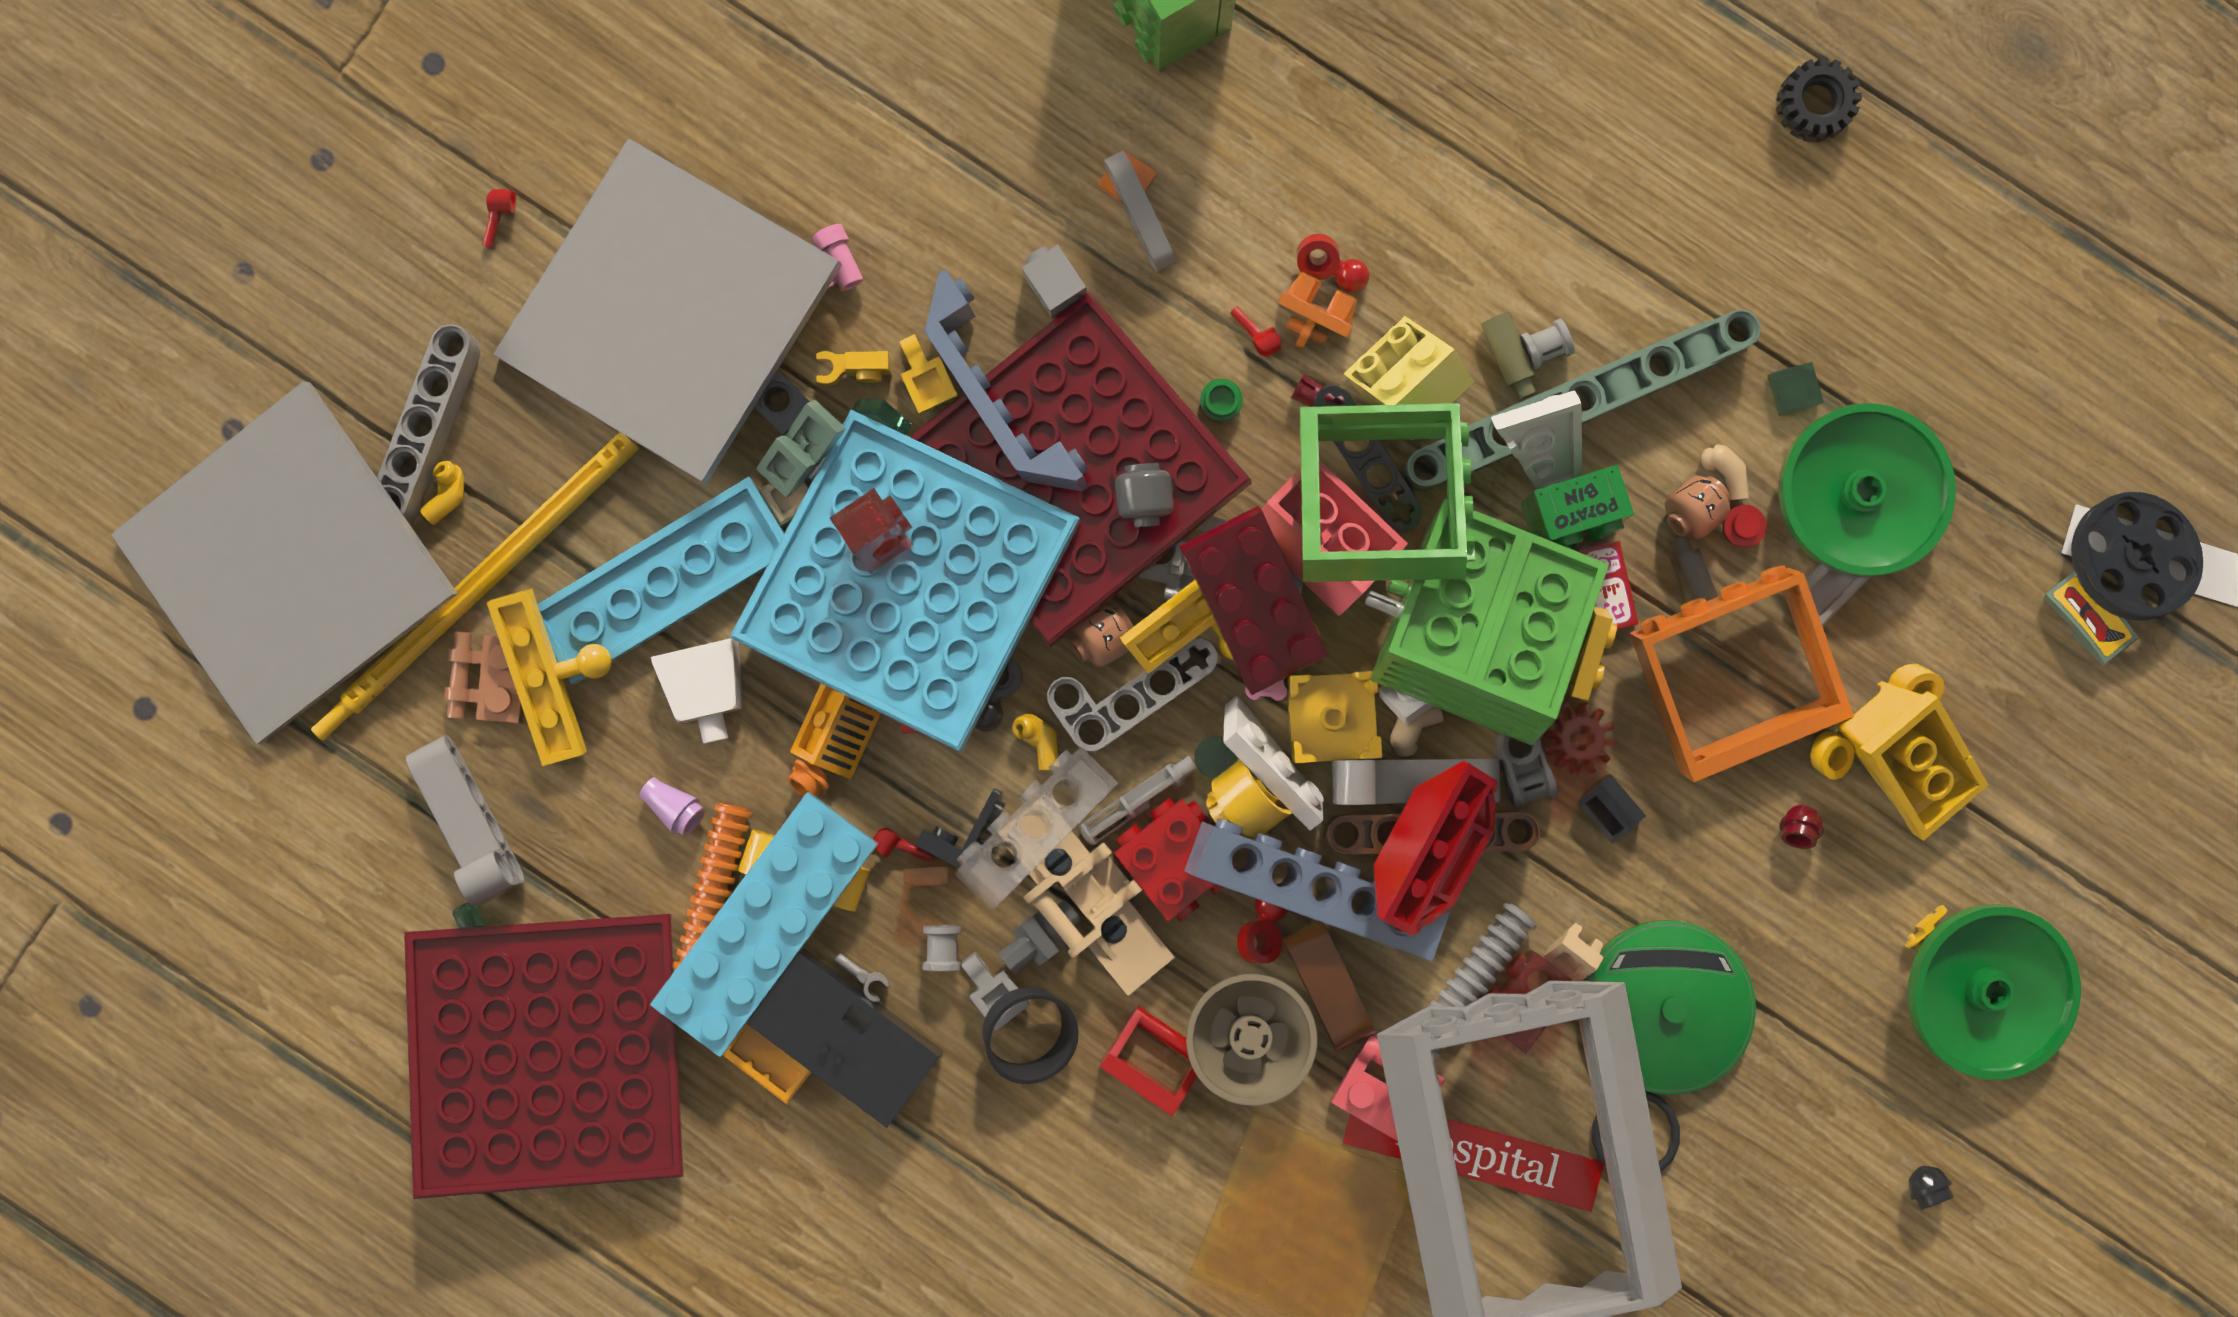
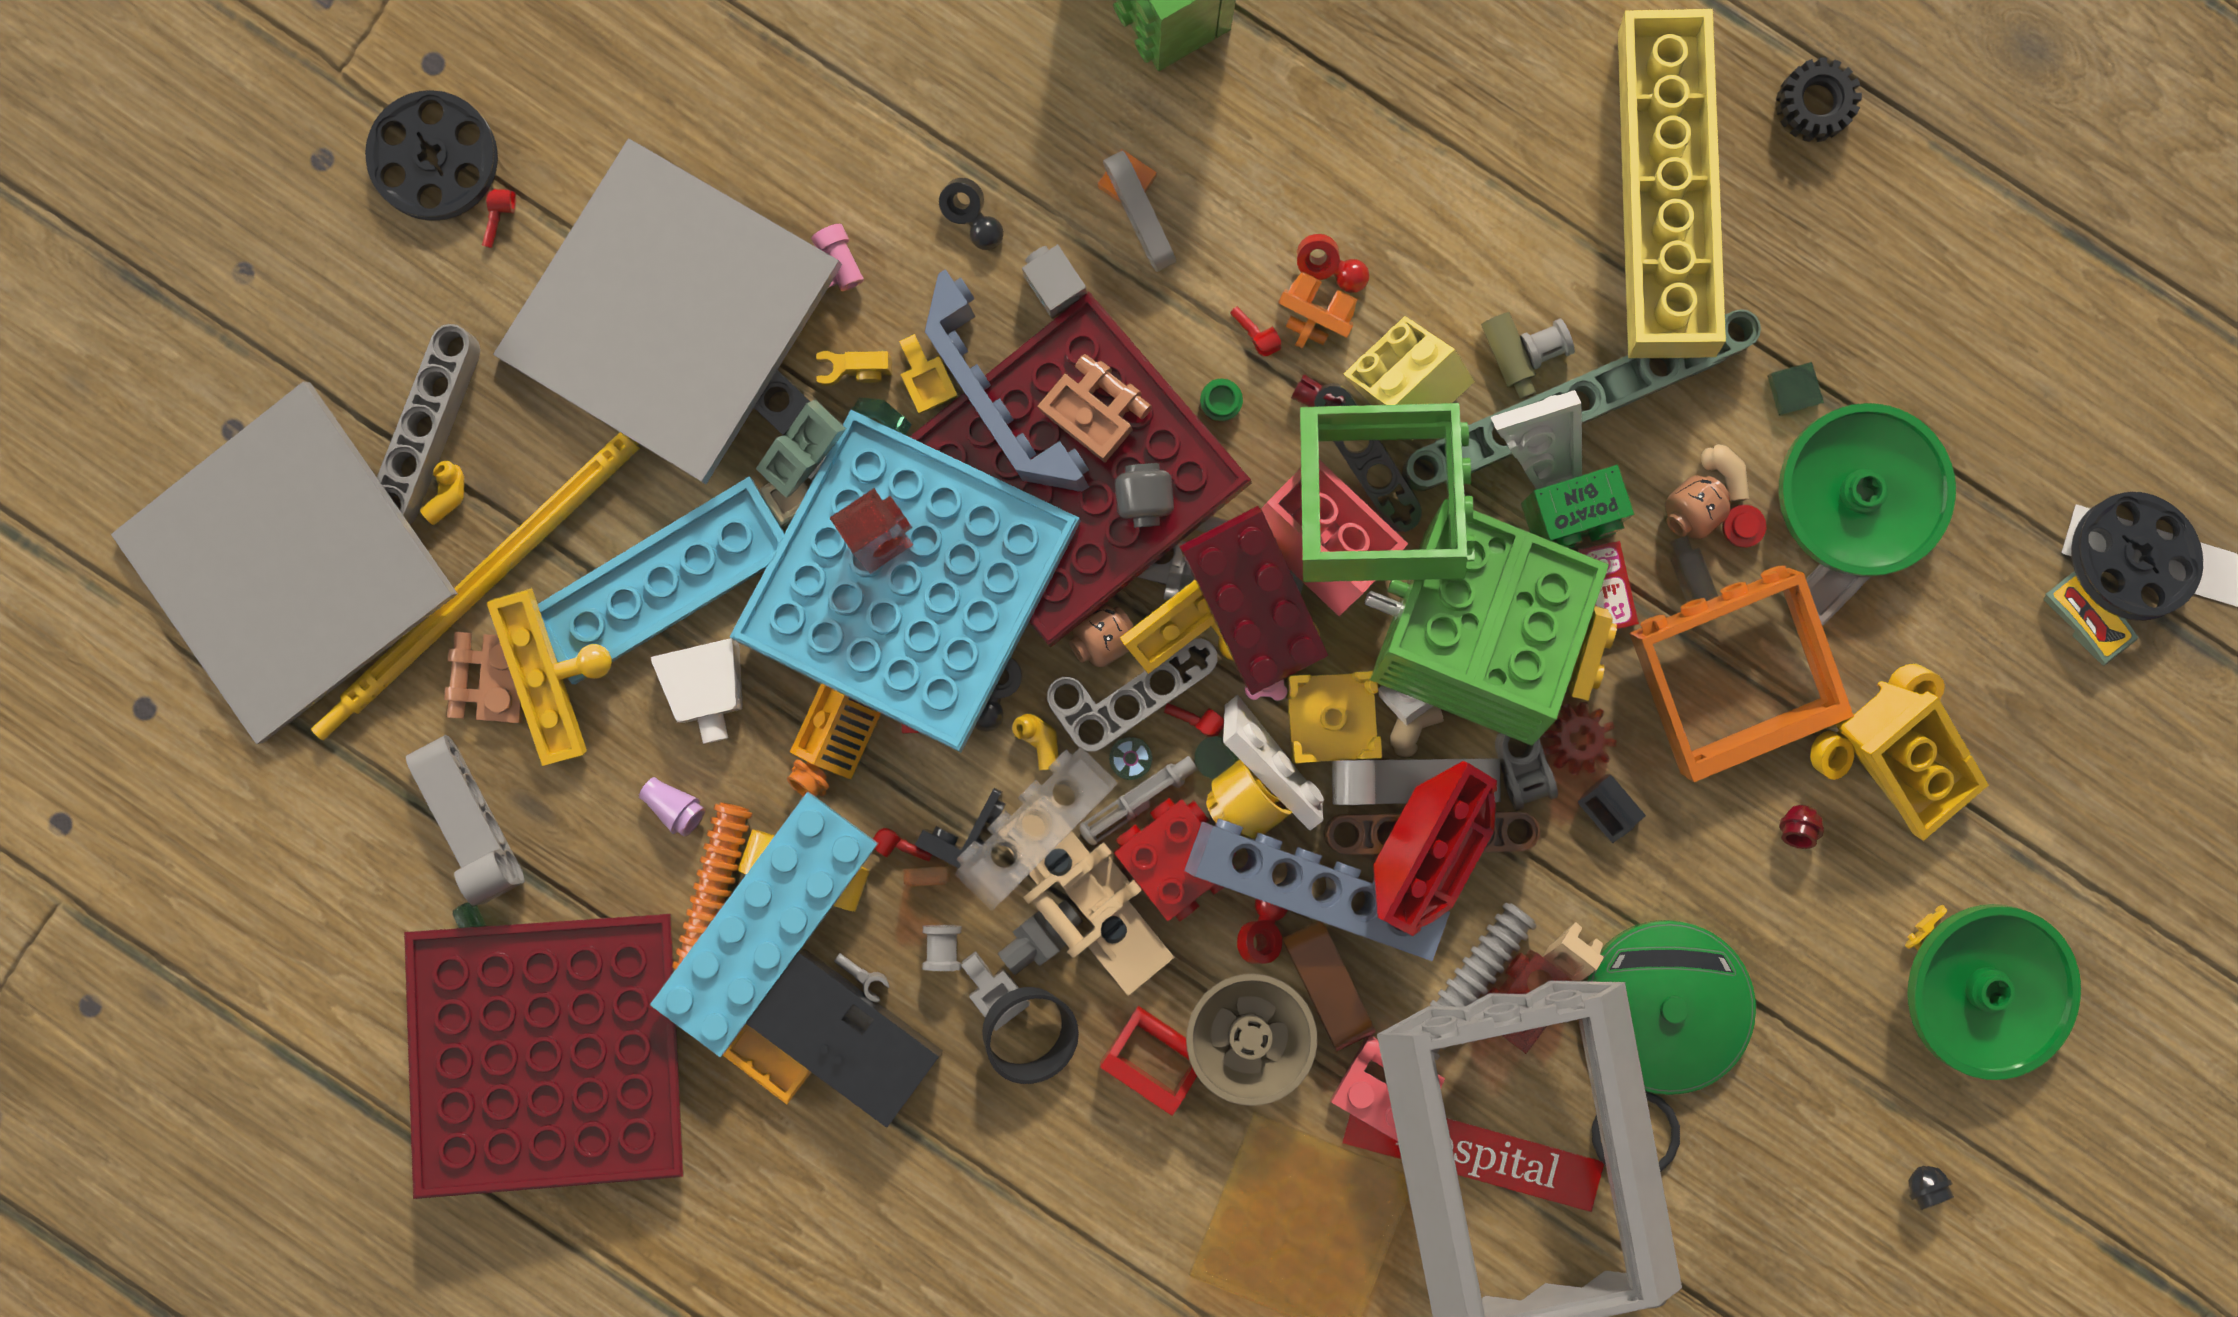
none -> black wedge [365,90,498,221]
none -> black plate [939,178,1004,250]
none -> nougat plate [1037,354,1152,463]
none -> clear green tile [1109,737,1152,780]
none -> red hand [1164,703,1224,737]
none -> light yellow brick [1618,9,1726,358]

